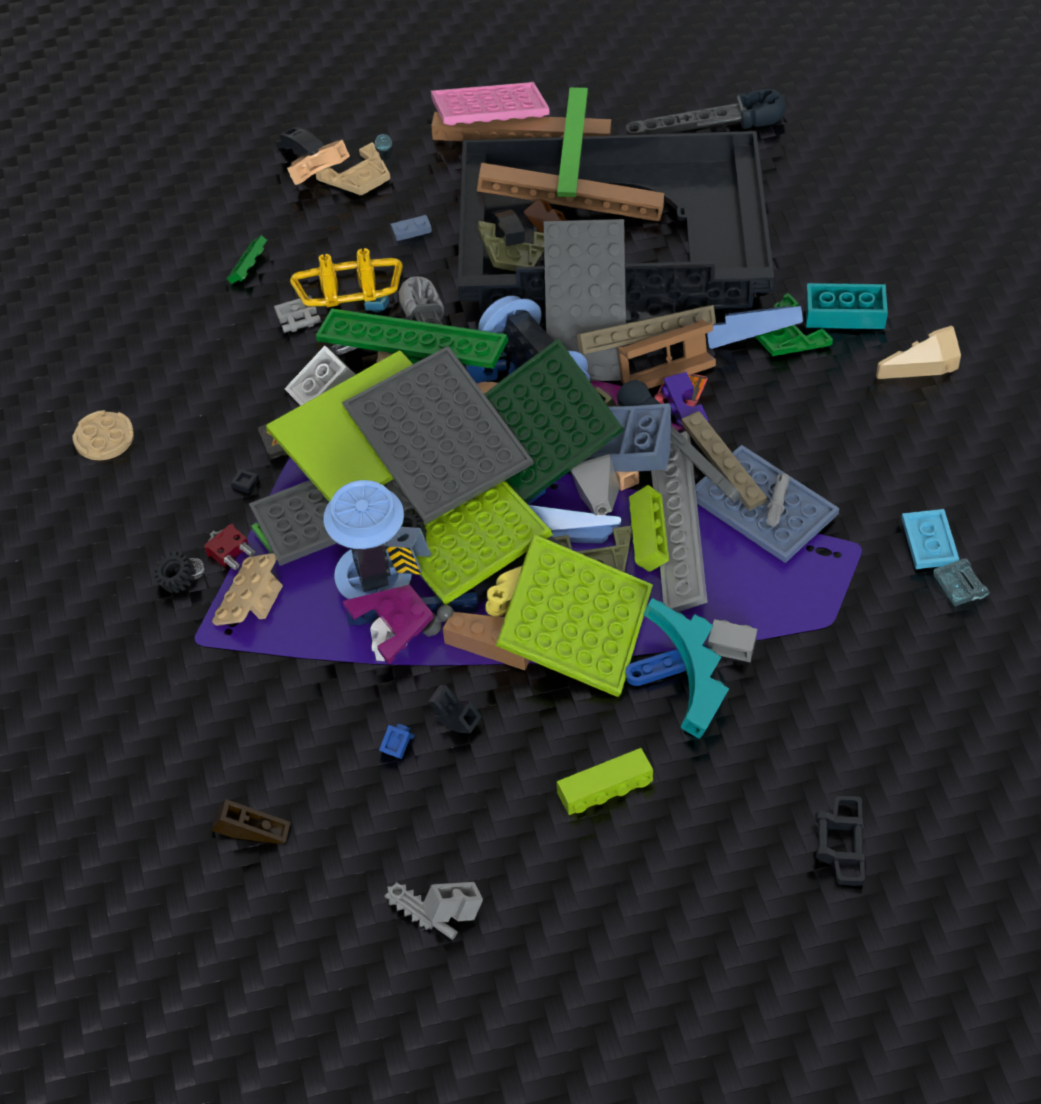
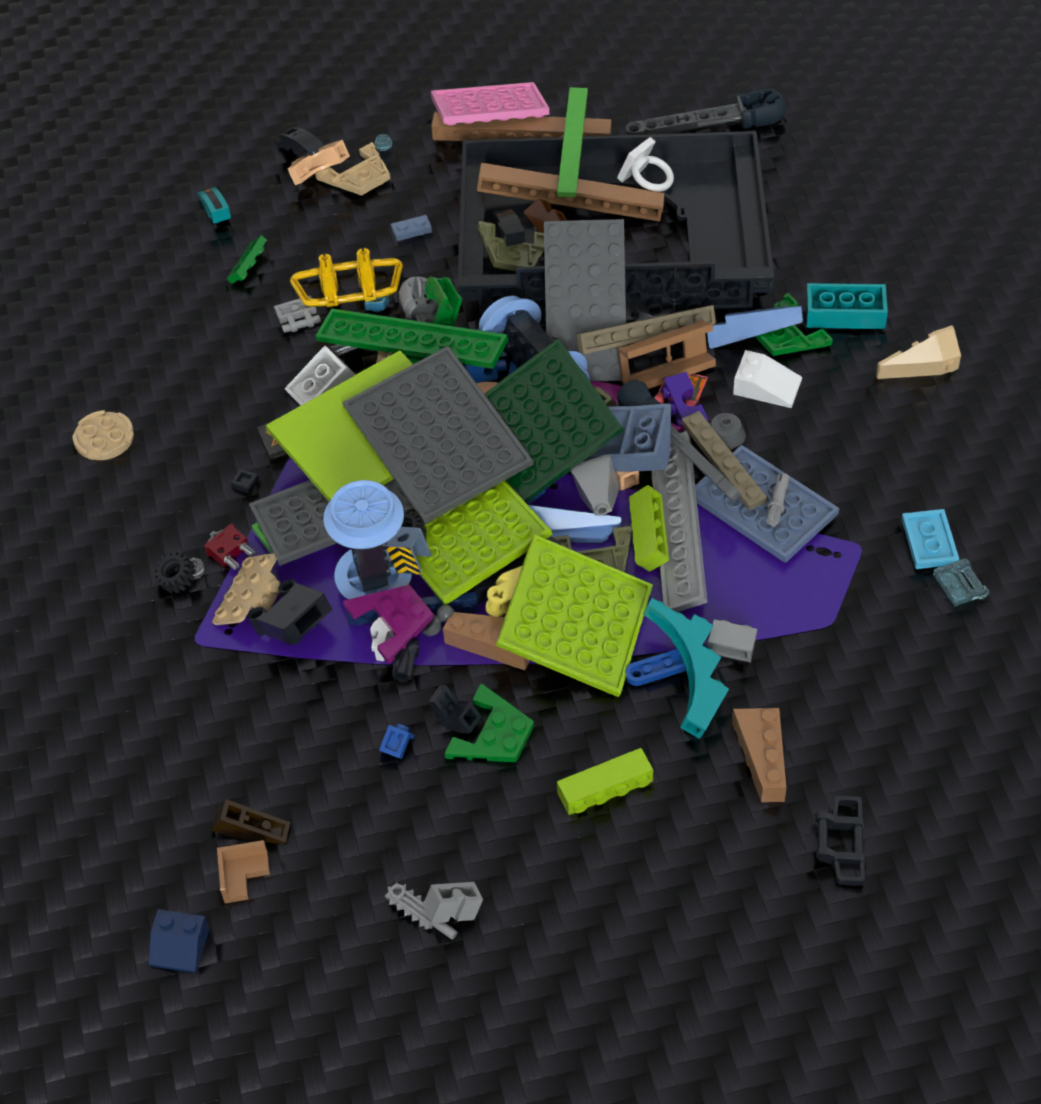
none -> dark blue slope [149,909,209,973]
none -> teal slope [197,187,231,224]
none -> medium nougat panel [217,840,270,903]
none -> black piece [247,579,332,646]
none -> black piece [392,639,419,682]
none -> green piece [424,276,462,327]
none -> green wing [445,684,534,762]
none -> white tile [617,137,674,192]
none -> dark grey cone [710,413,746,453]
none -> medium nougat wedge [732,708,786,802]
none -> white slope [733,350,802,408]

